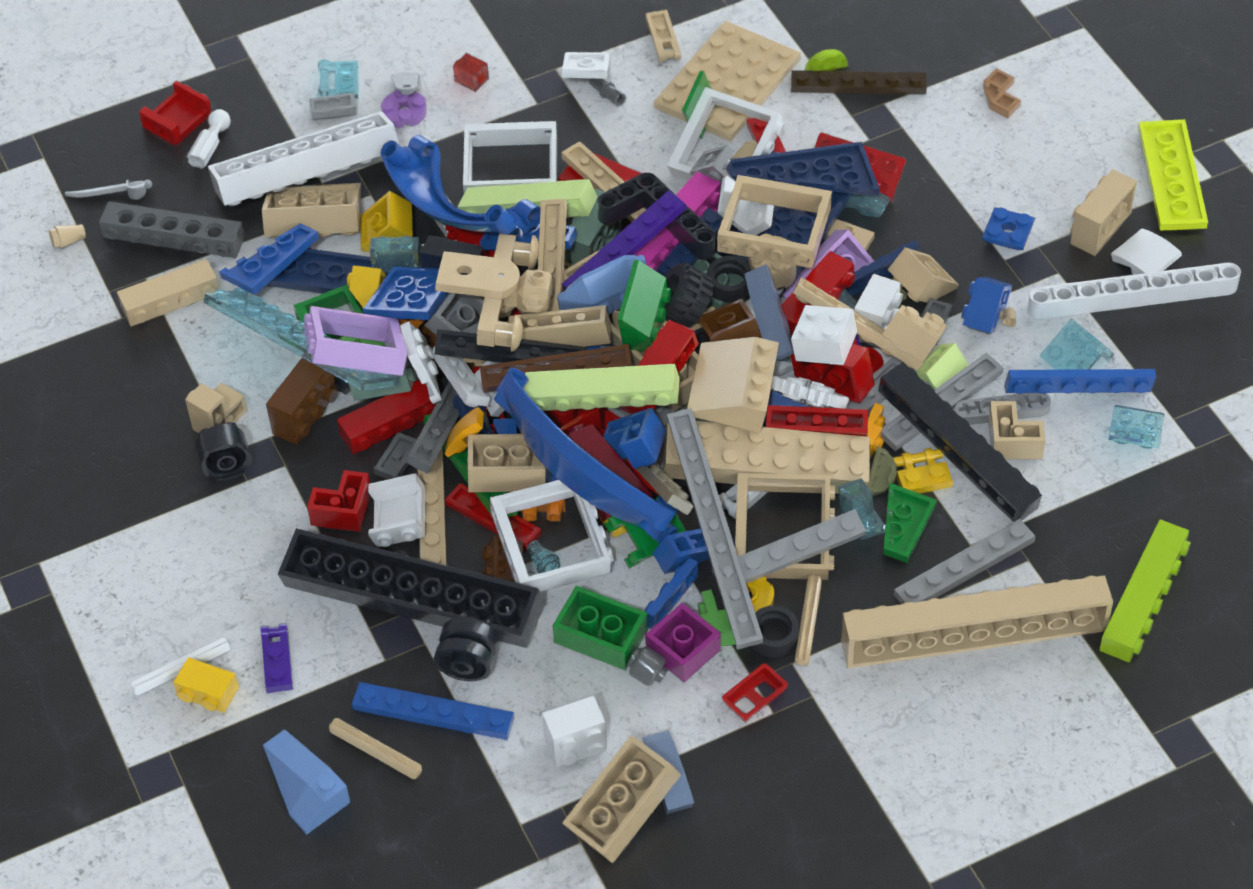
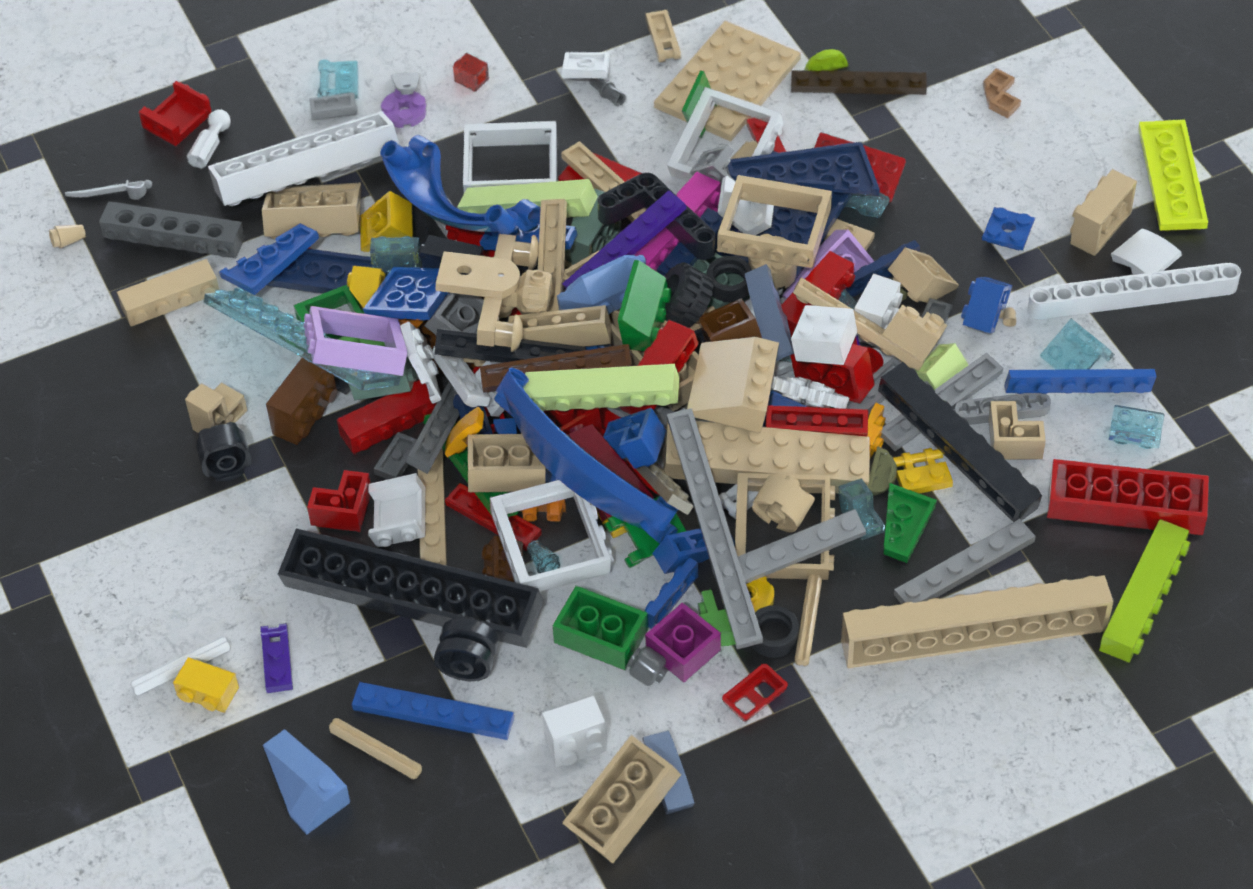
none -> tan brick [752,474,815,532]
none -> red brick [1047,459,1209,535]

